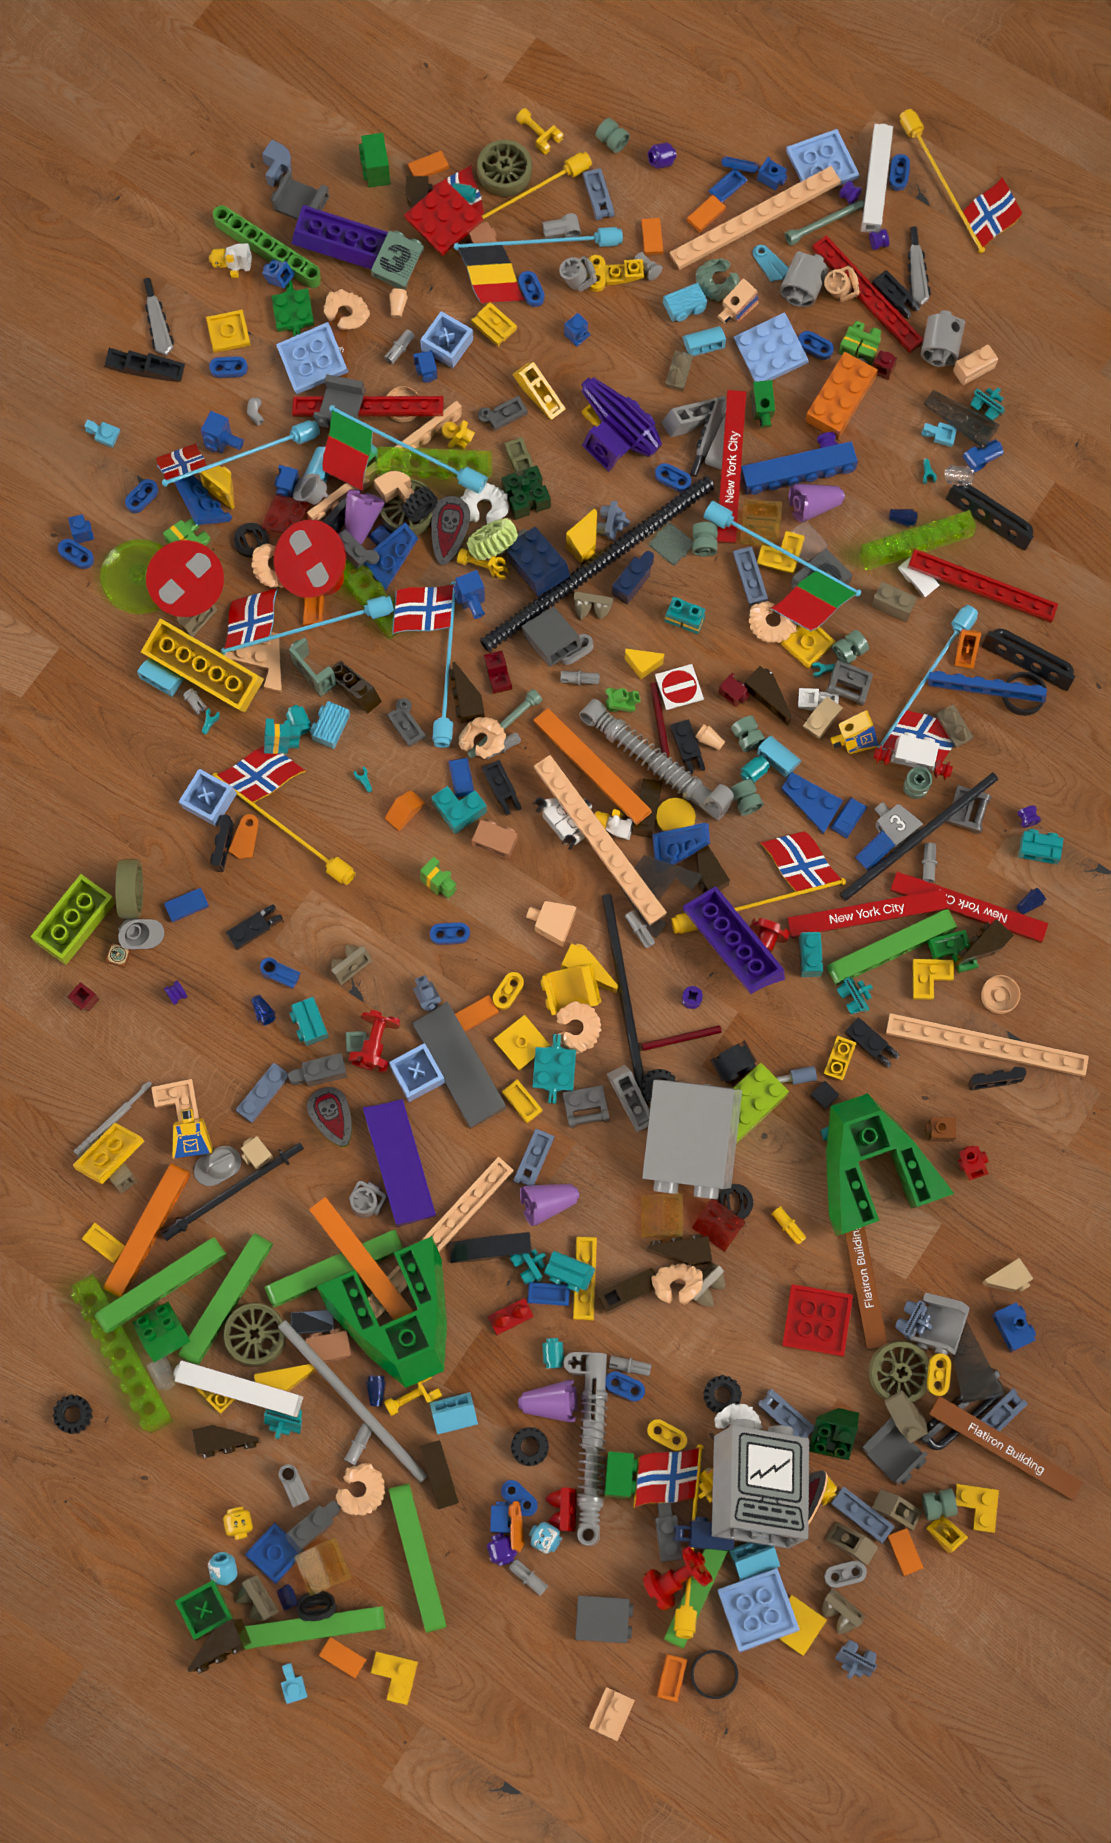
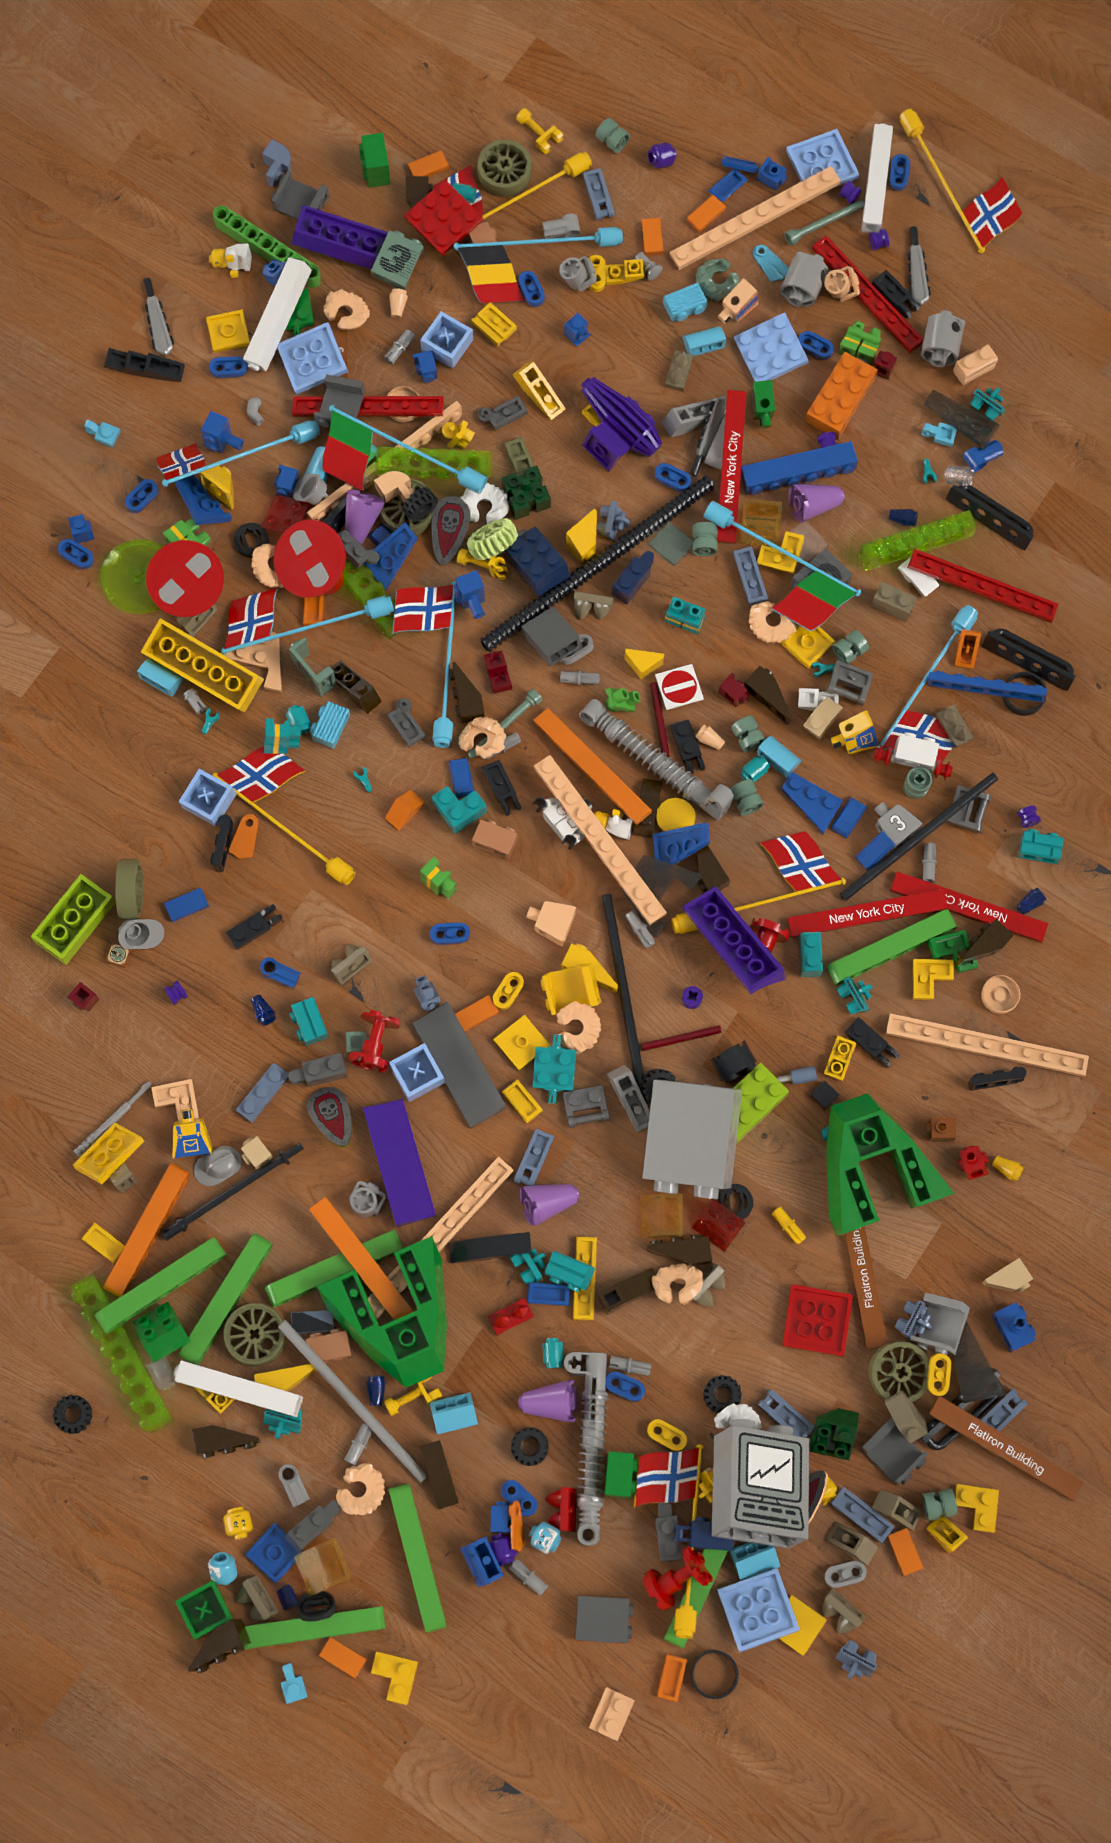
none -> white brick [243,257,312,371]
none -> blue brick [460,1536,504,1588]
none -> yellow cone [992,1155,1024,1182]

